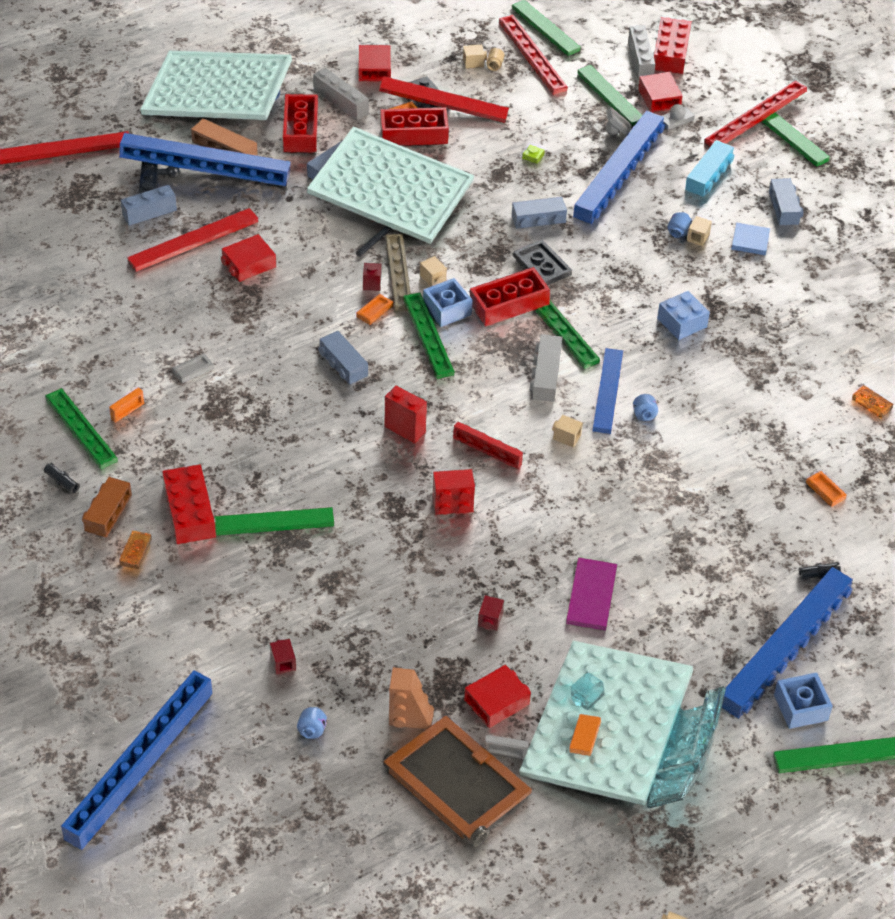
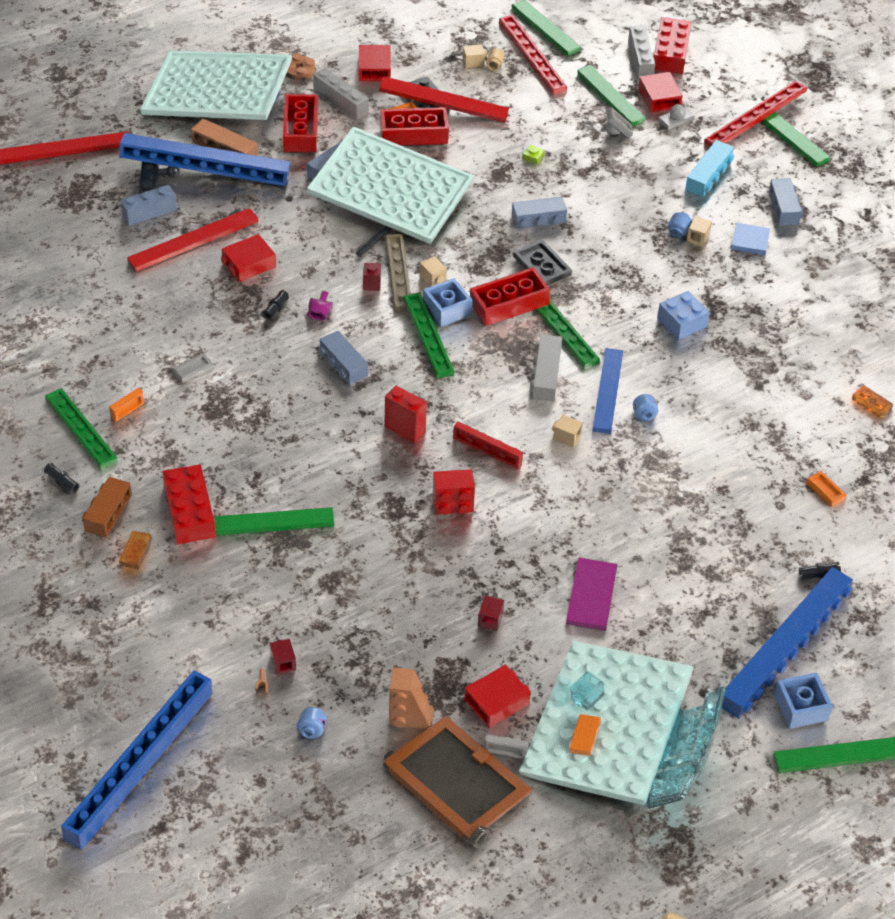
orange tile [356,294,393,325] -> none
brick [573,111,665,224] -> none
none -> nougat hand [255,668,268,693]
none -> black pin [262,290,289,320]
none -> nougat plate [286,53,315,80]
none -> magenta piece [308,291,333,321]

